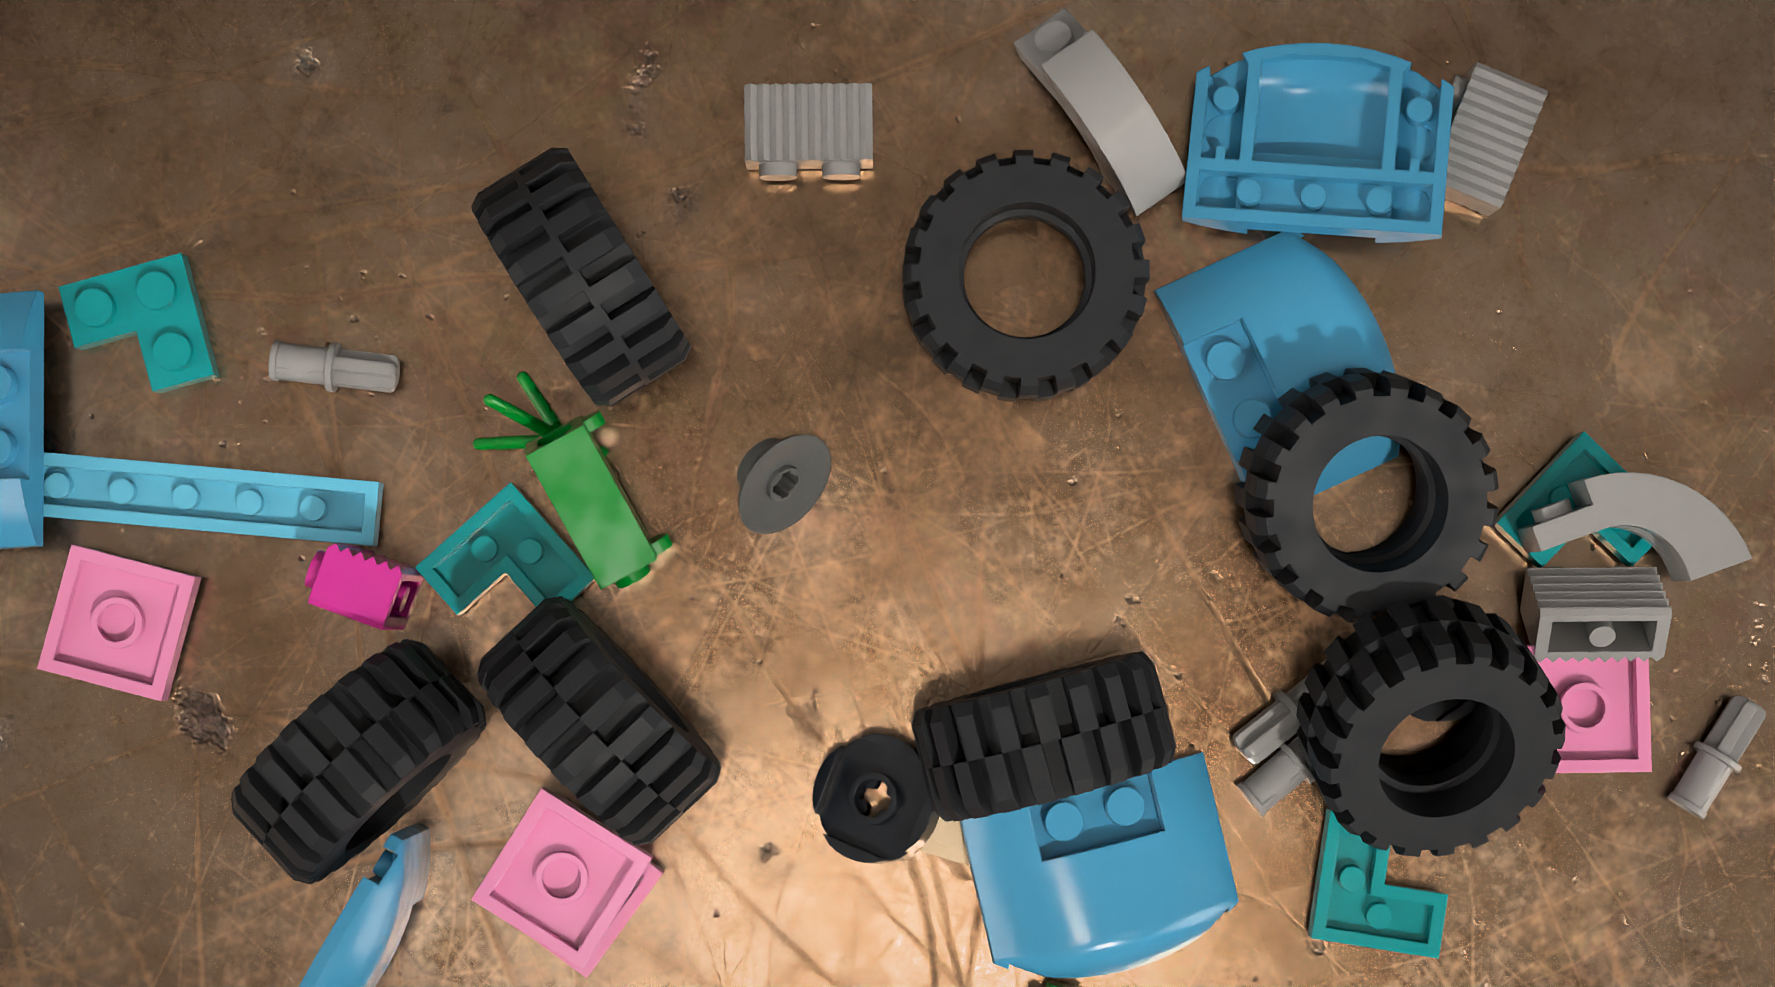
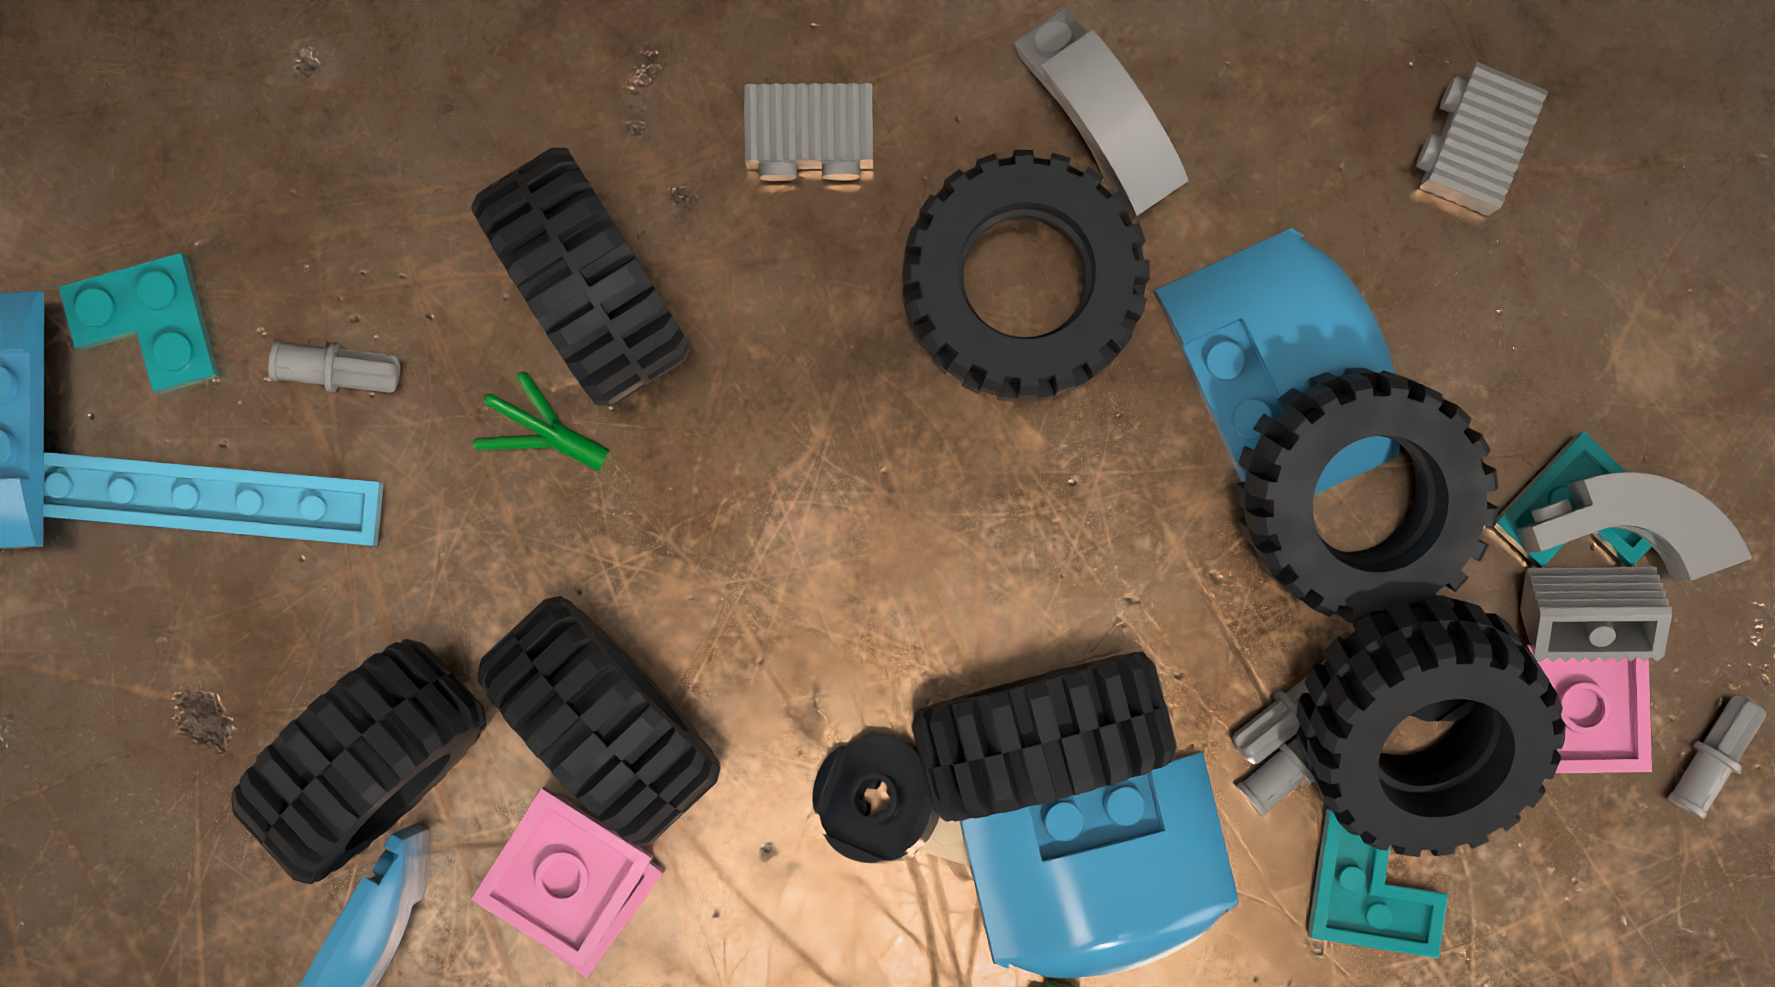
bright pink plate [37,544,202,701] -> none
dark pink brick [305,543,424,630] -> none
teal plate [415,482,595,615] -> none
brick [525,410,673,590] -> none
dark grey piece [737,434,831,534] -> none
dark azure slope [1182,43,1454,243] -> none

